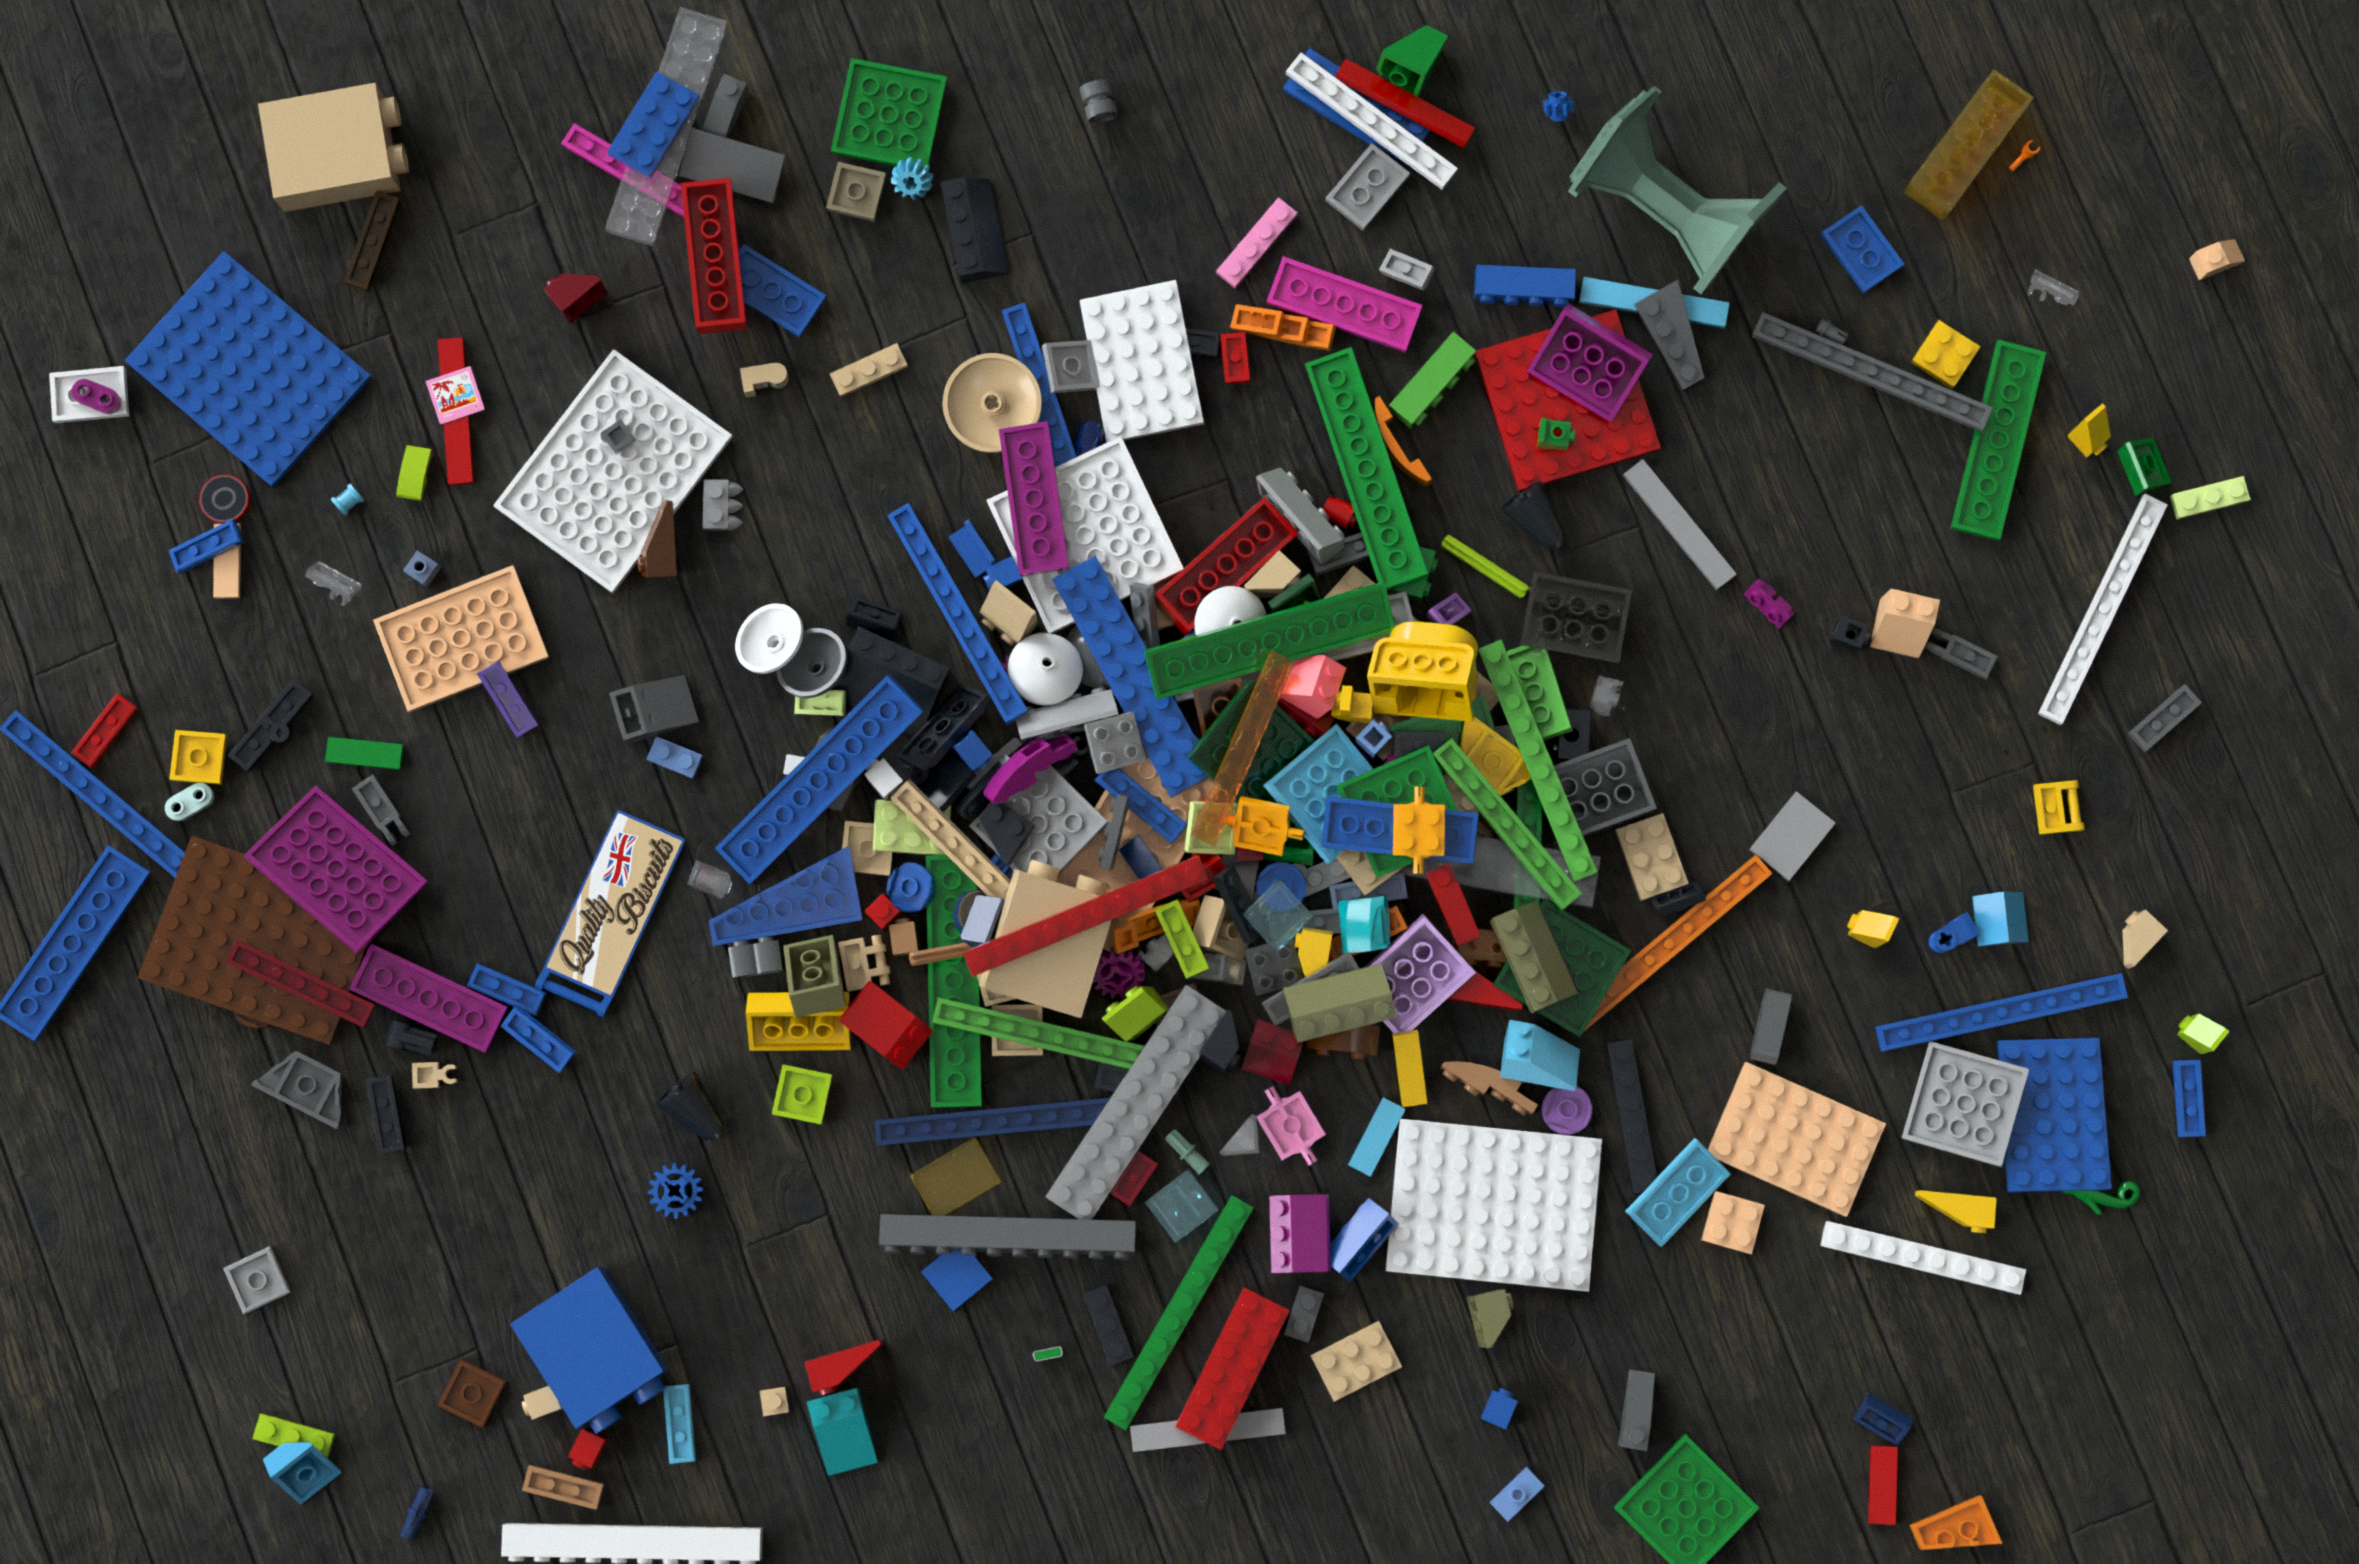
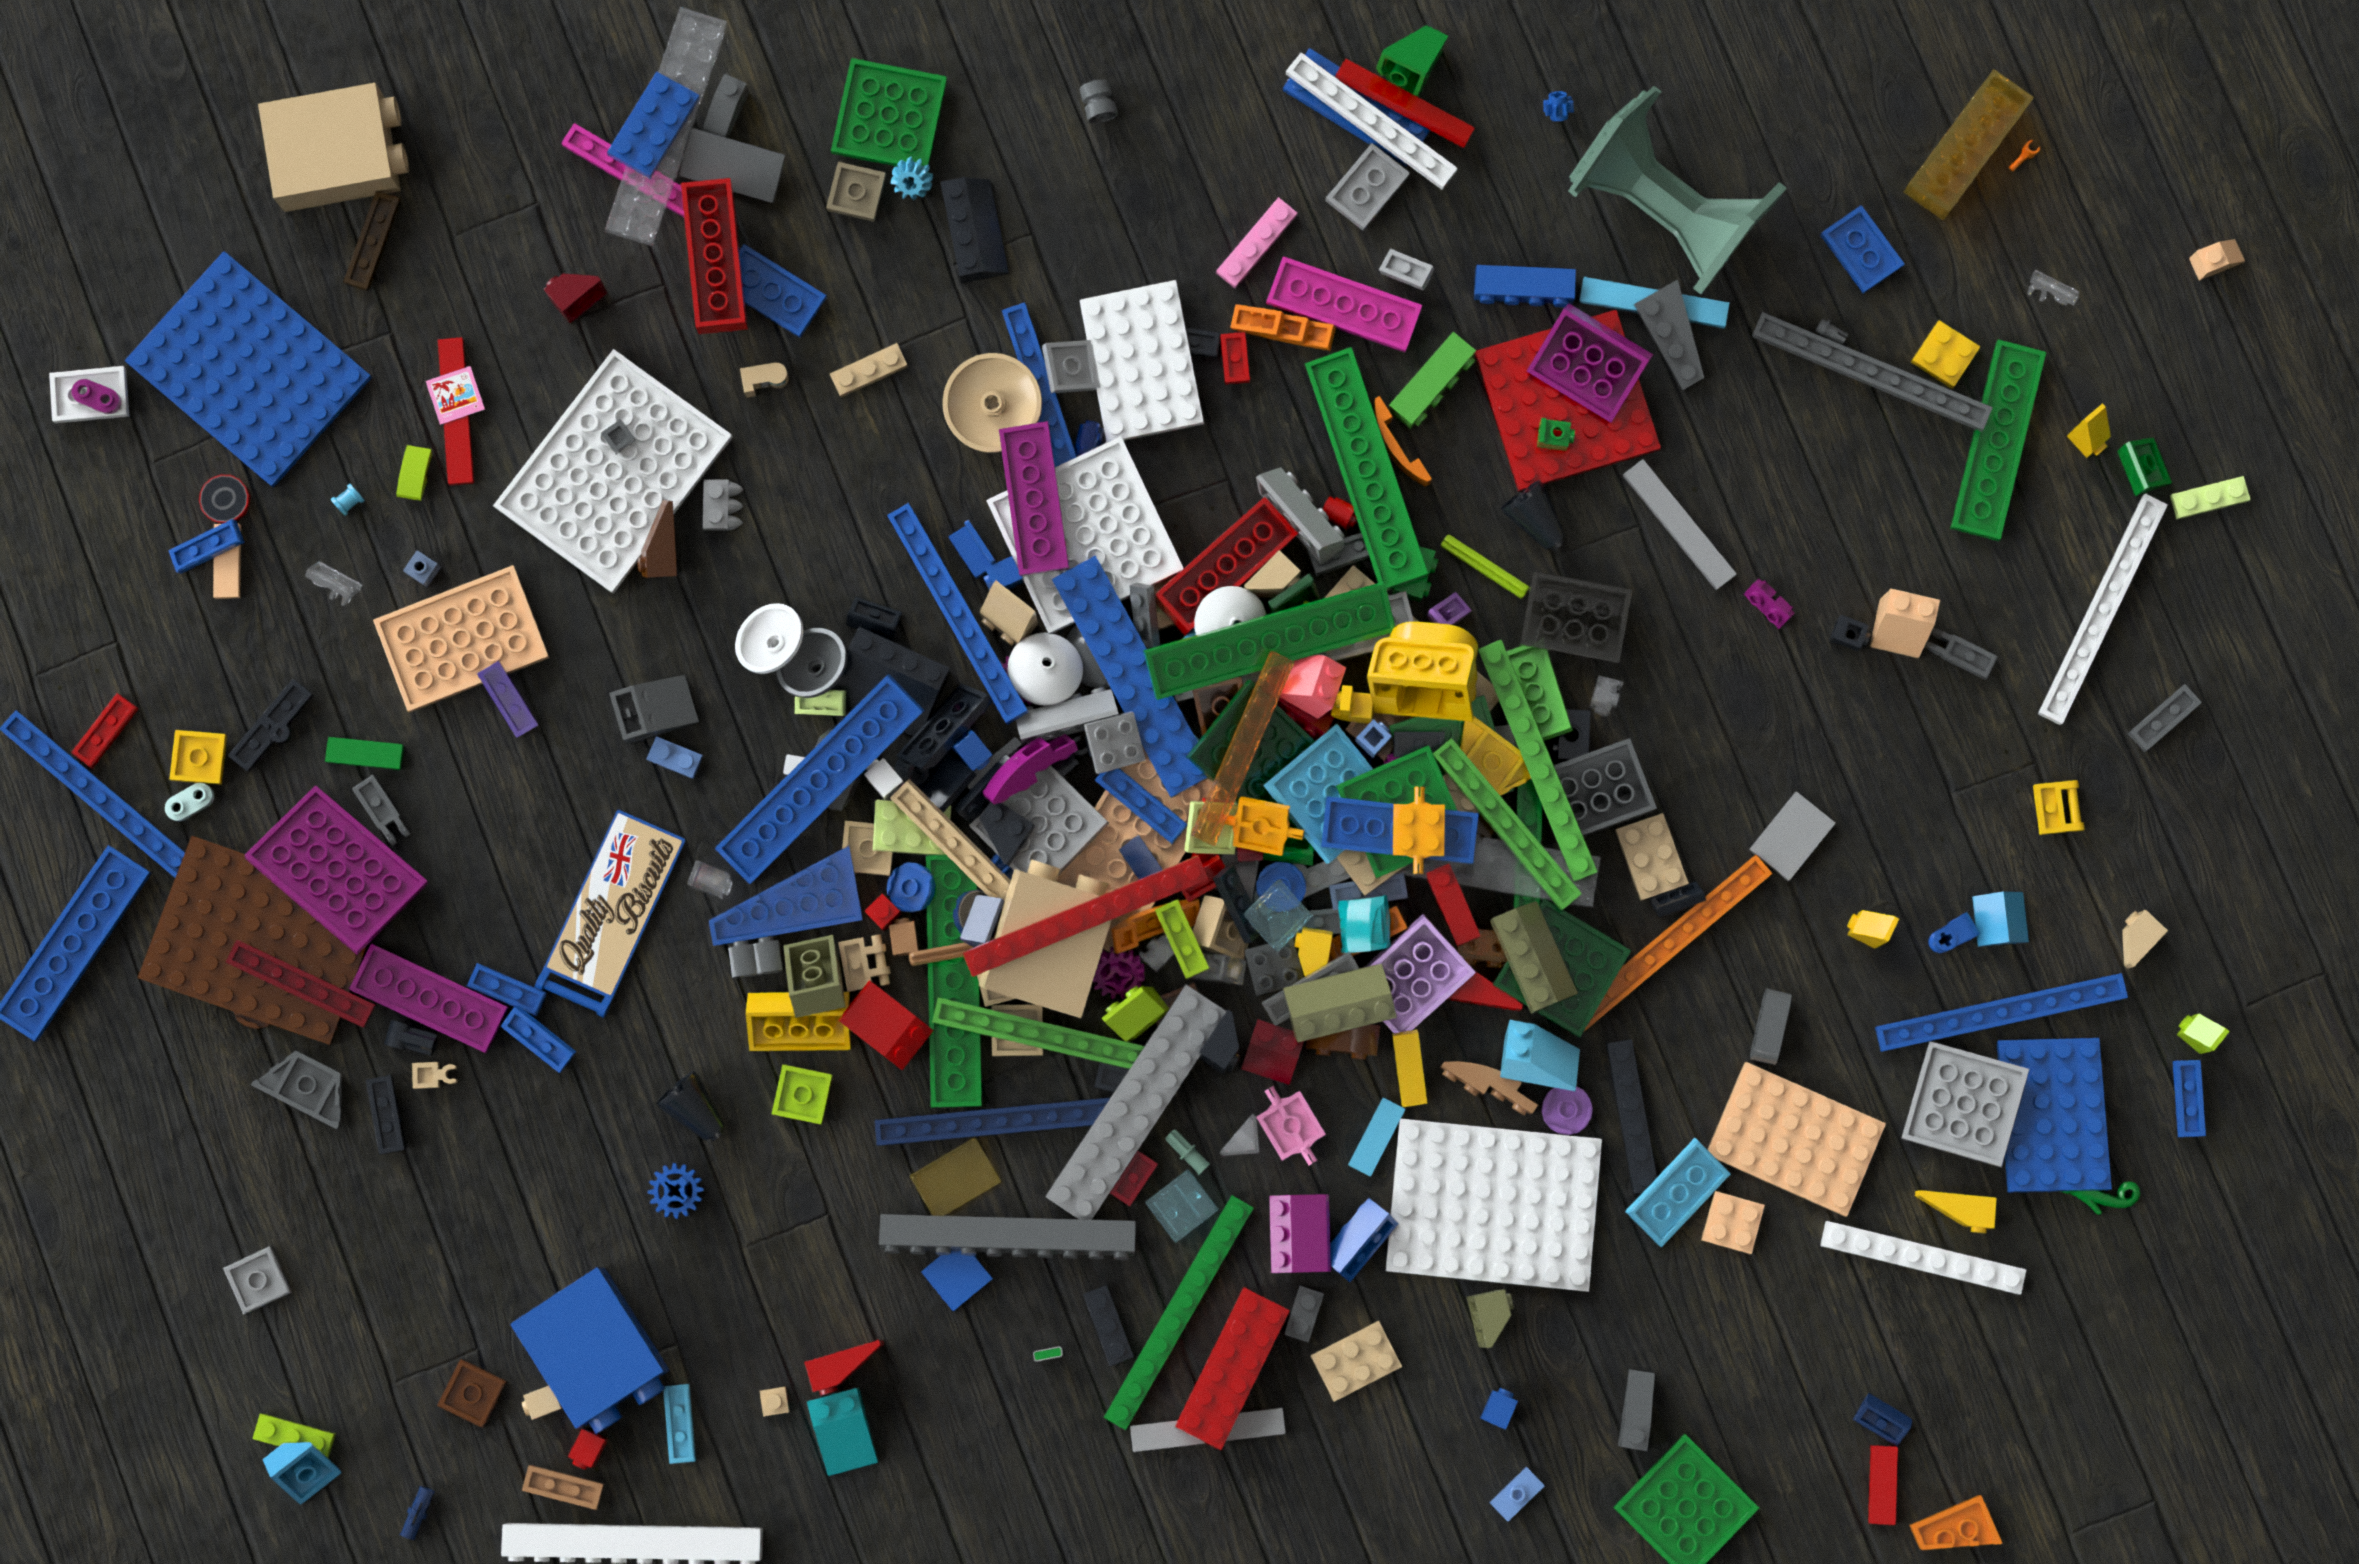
dark grey plate [1098,793,1131,870] -> none

